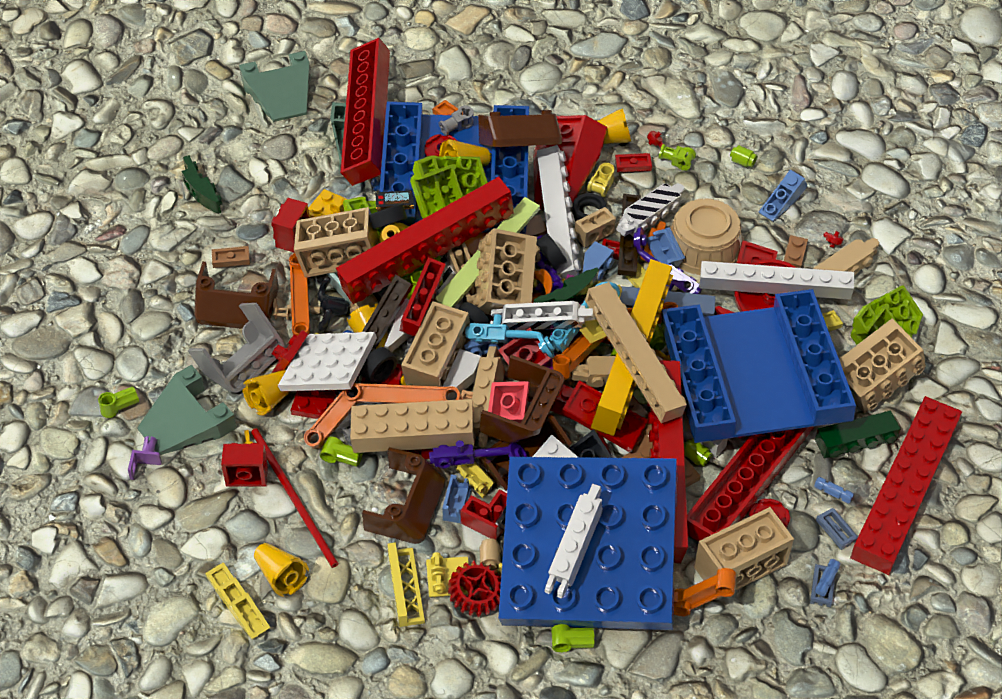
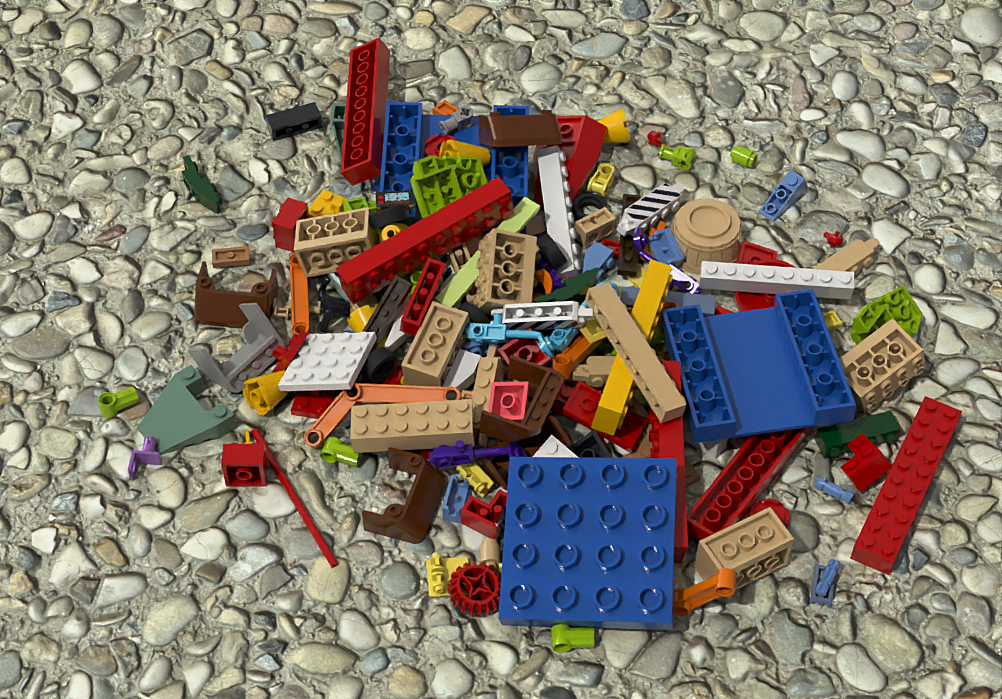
light yellow slope [205,562,270,640] -> none
sand green wedge [239,51,311,122] -> none
yellow cone [254,543,309,597] -> none
light yellow fence [387,542,425,627] -> none
white hinge [545,484,602,598] -> none
red plate [615,153,652,172] -> none
lime brick [684,439,713,467] -> none
medium nougat plate [784,235,808,268] -> none
sand blue tile [816,508,858,550] -> none
none -> black brick [265,102,323,141]
none -> red brick [840,433,892,492]

